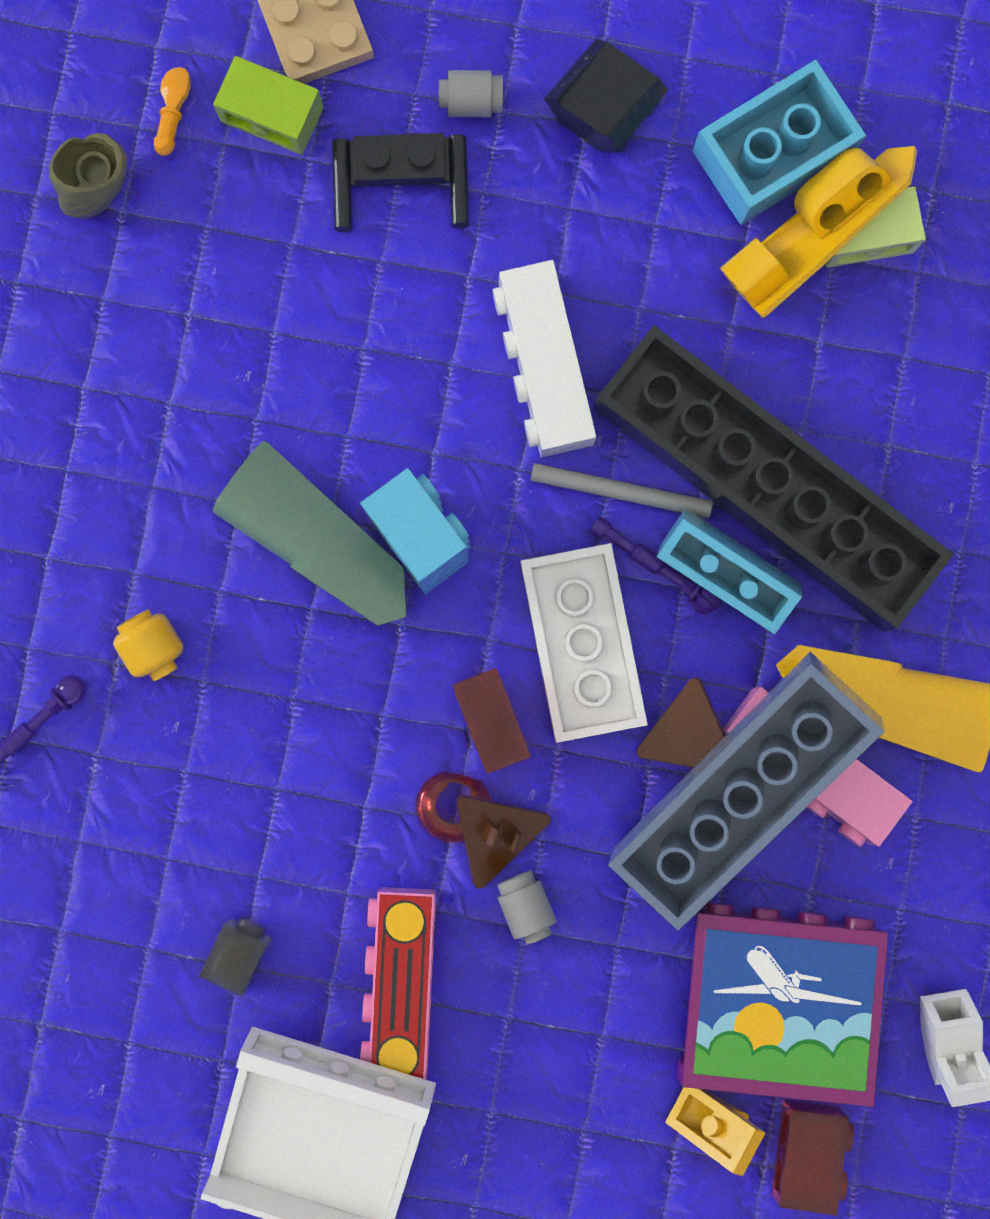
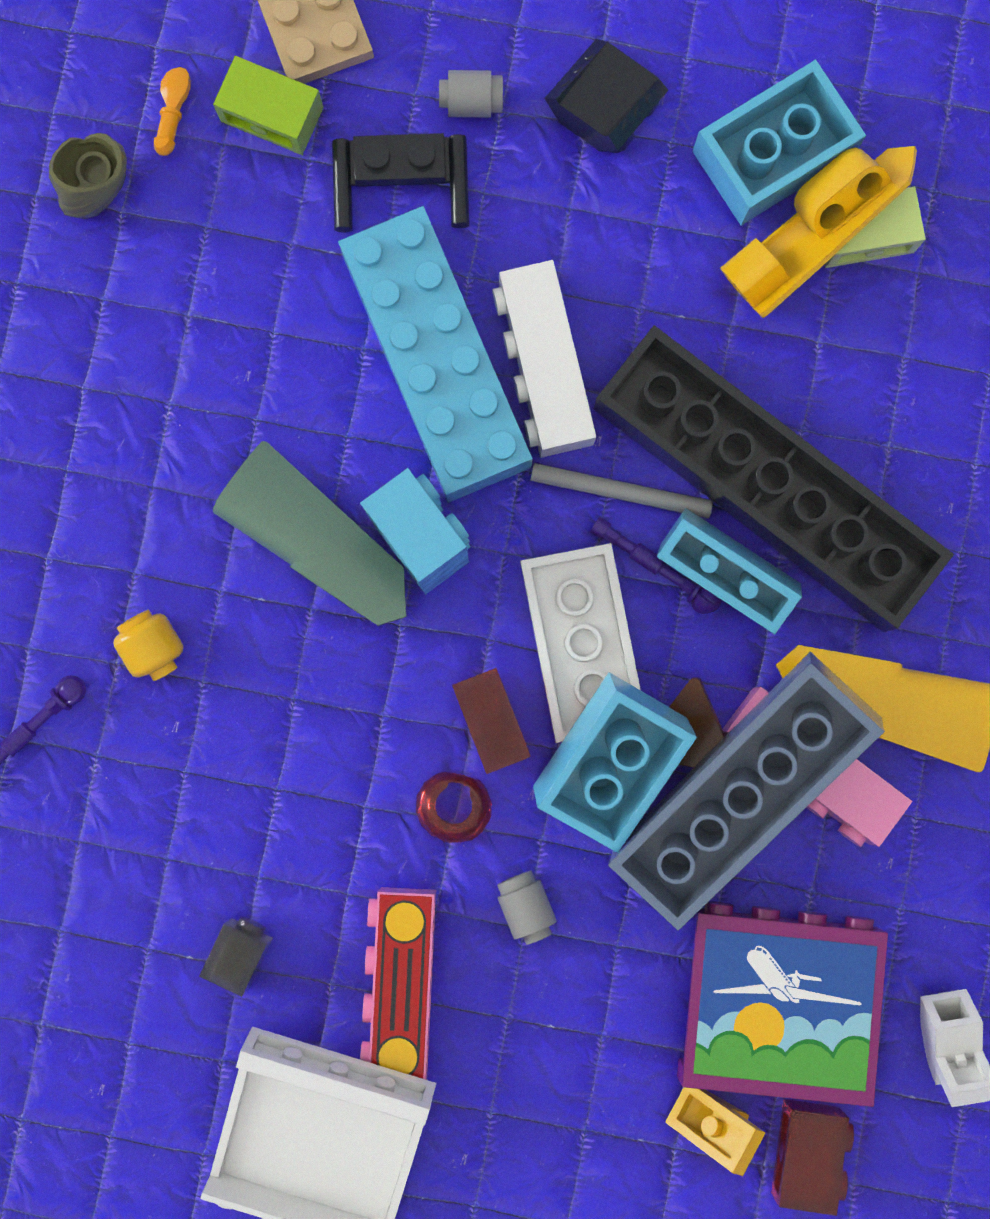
reddish brown piece [456,795,551,889] -> none
none -> medium azure brick [338,206,532,503]
none -> medium azure brick [533,672,697,853]

